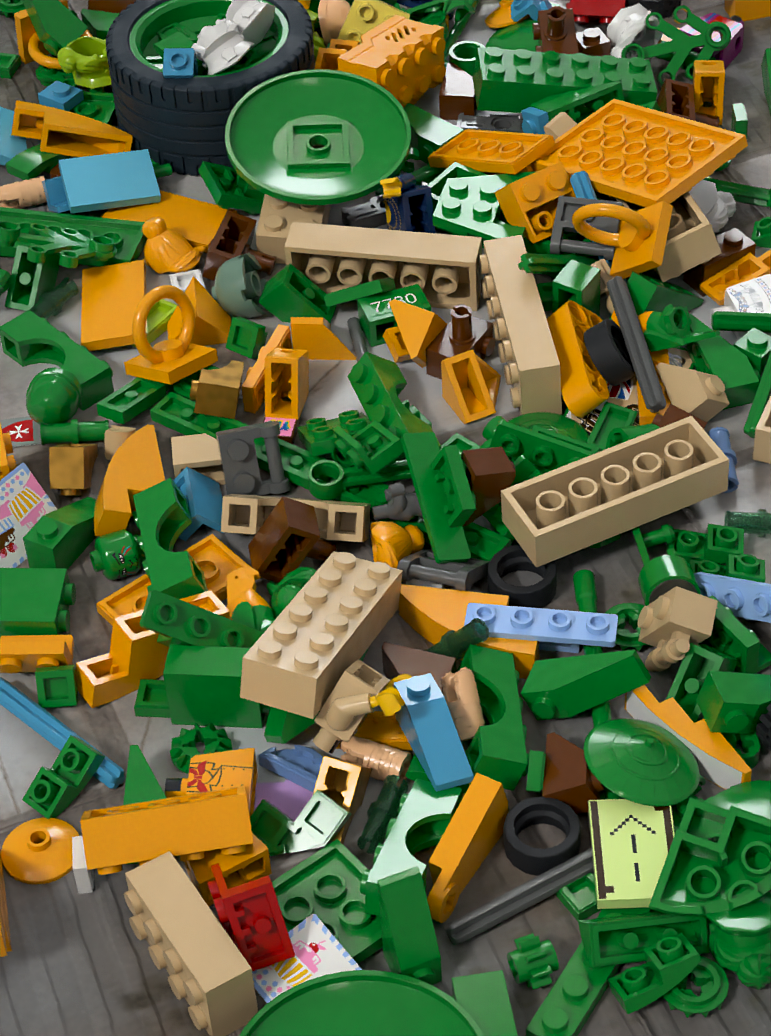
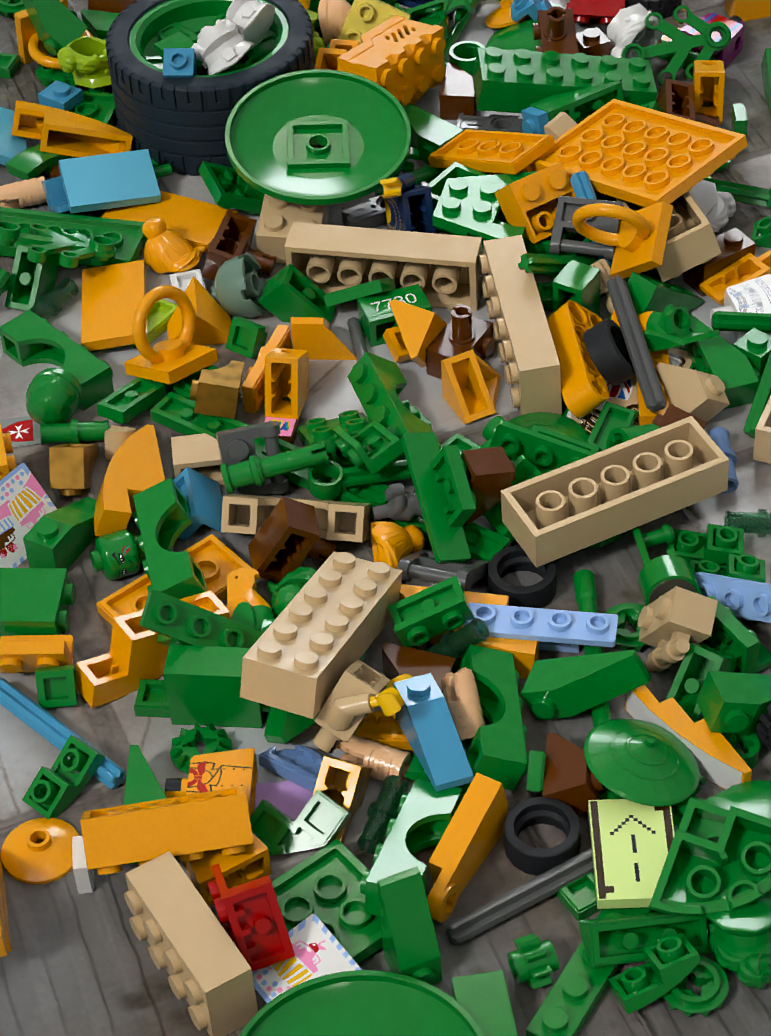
none -> green pin [220,441,330,494]
none -> green bracket [388,575,475,647]

